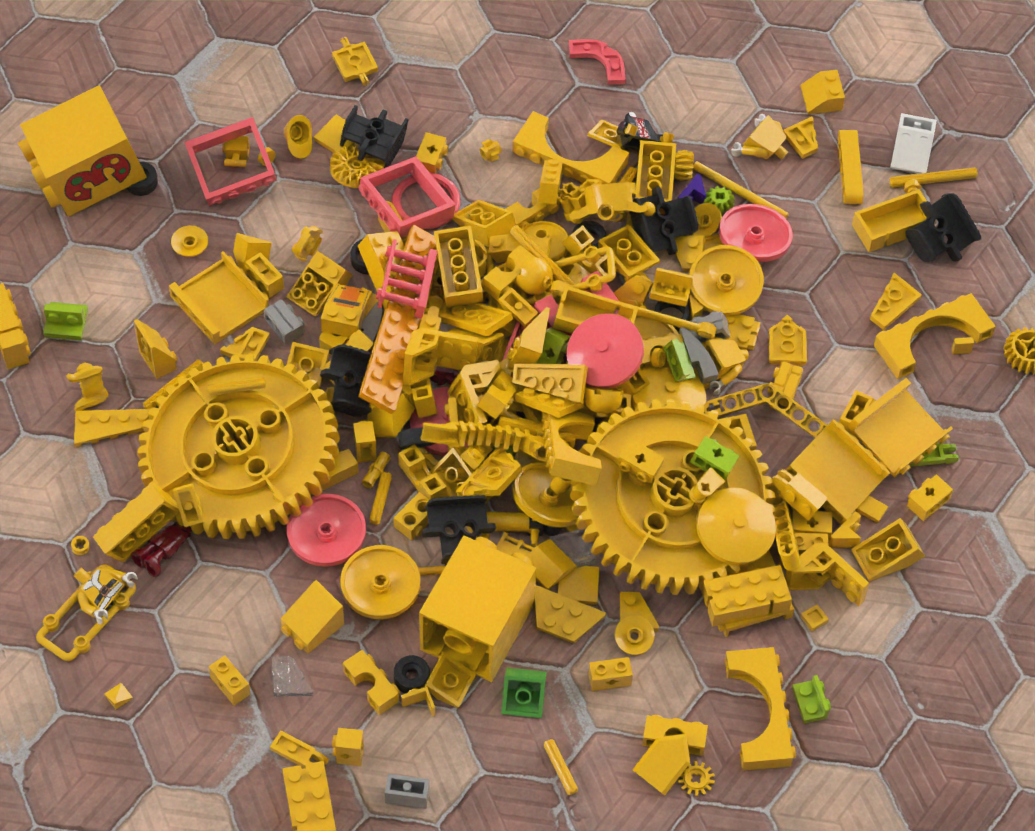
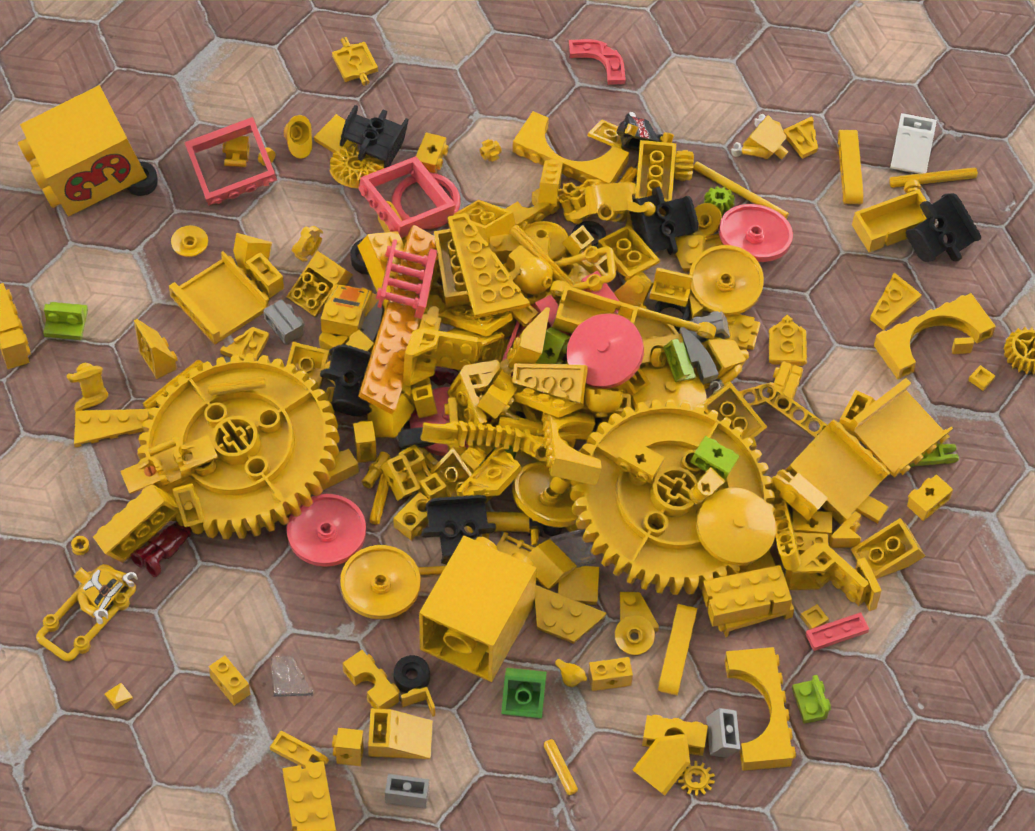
yellow slope [281,580,344,654] -> none
yellow slope [425,652,476,708] -> none
dark purple slope [677,174,706,204] -> none
yellow slope [800,70,845,114] -> none
none -> yellow piece [120,435,218,494]
none -> yellow slope [368,708,433,759]
none -> yellow brick [380,453,421,501]
none -> yellow wing [448,213,530,318]
none -> yellow animal [555,659,587,687]
none -> yellow beam [658,604,698,696]
none -> yellow slope [700,382,767,440]
none -> light grey brick [706,708,740,758]
none -> coral plate [805,612,869,651]
none -> yellow tile [855,557,882,611]
none -> yellow tile [968,365,995,391]

